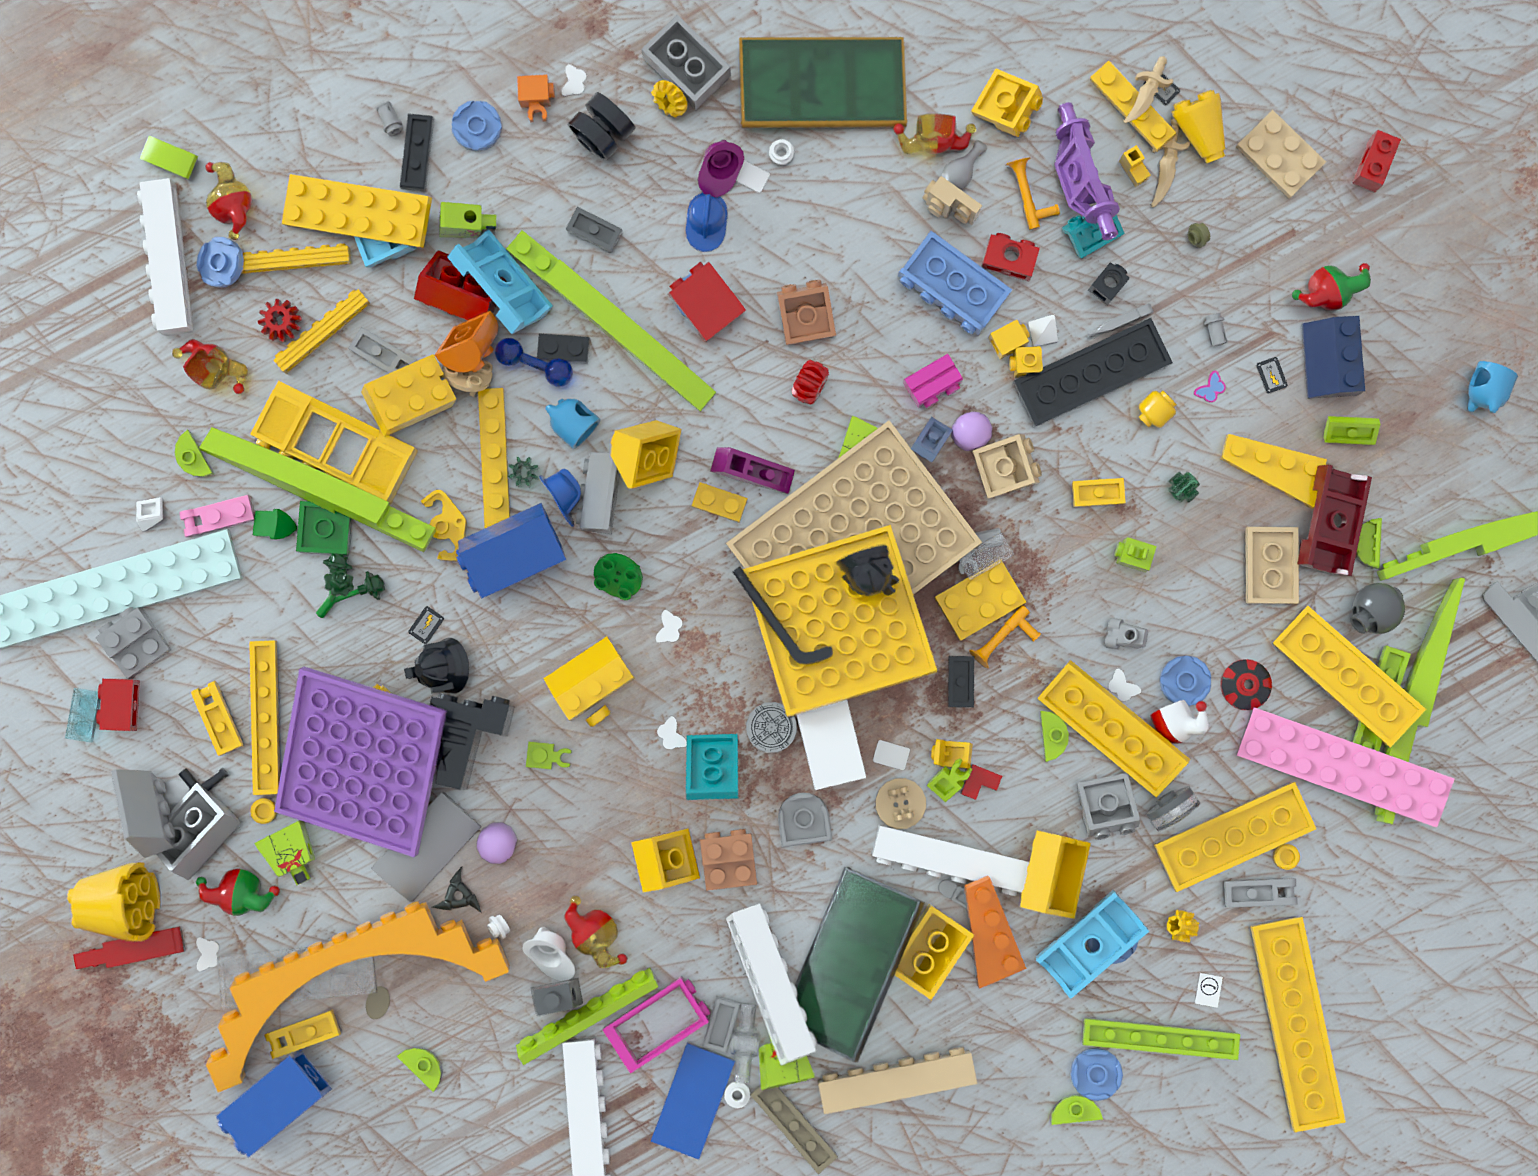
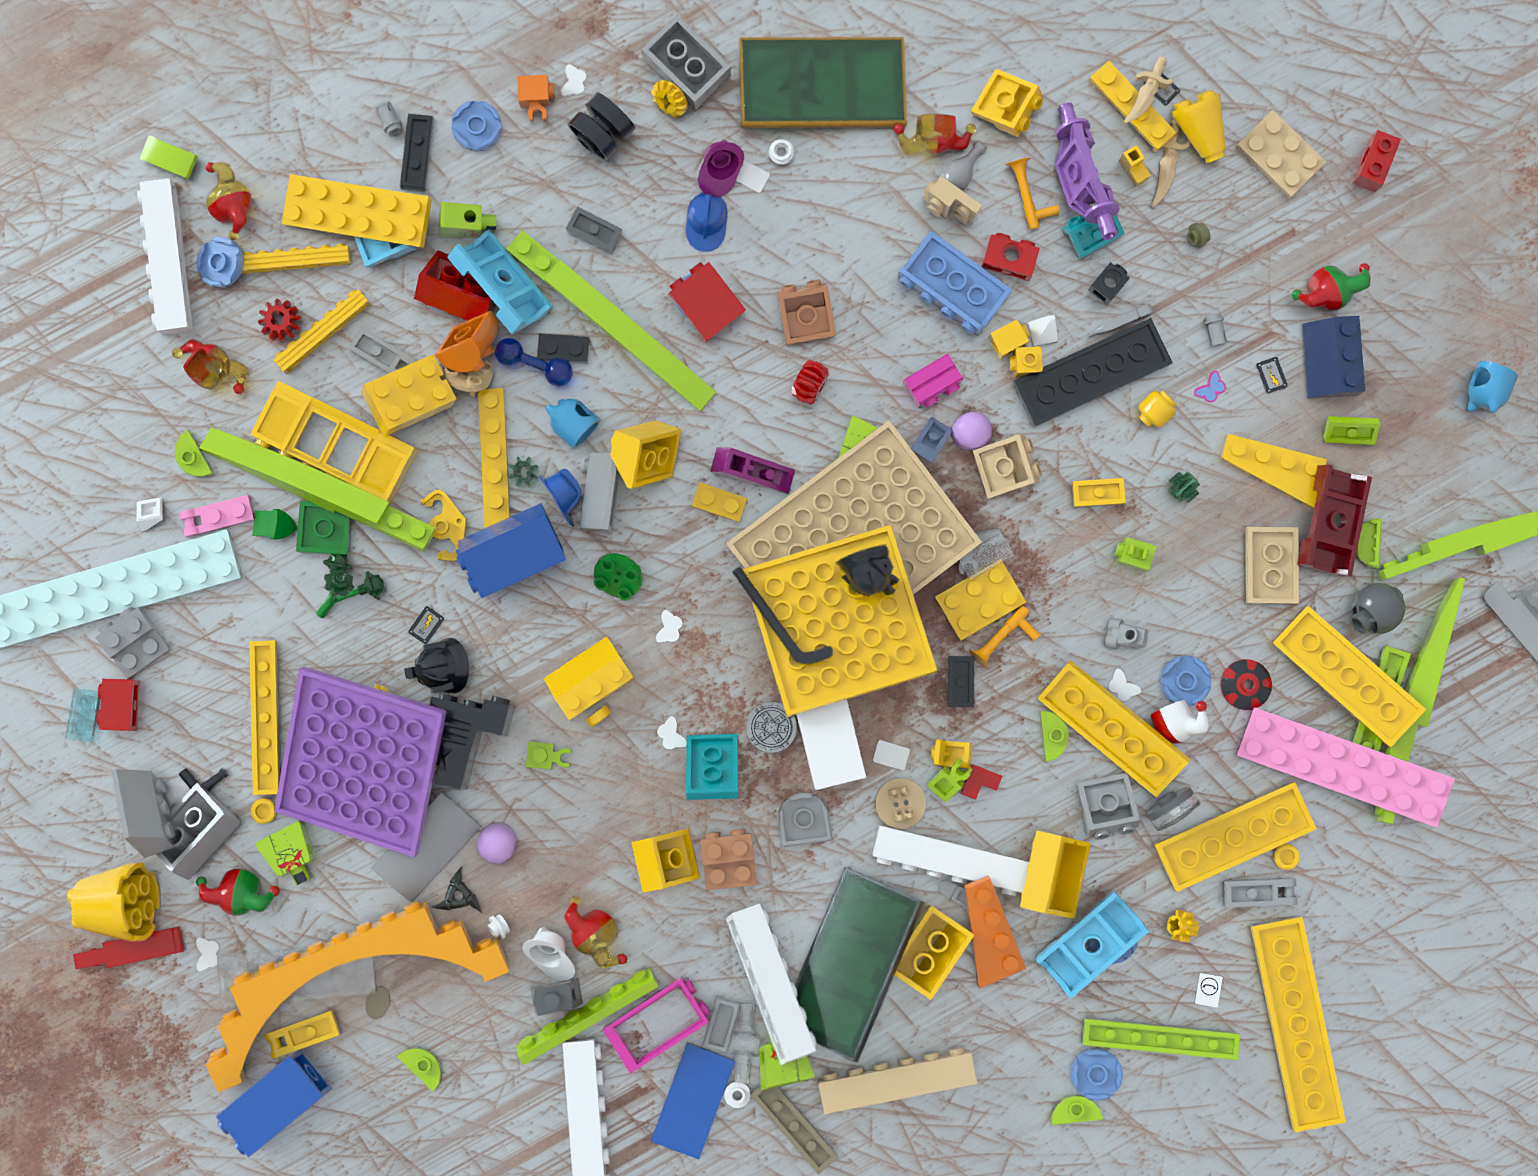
yellow plate [191,680,244,756] -> none

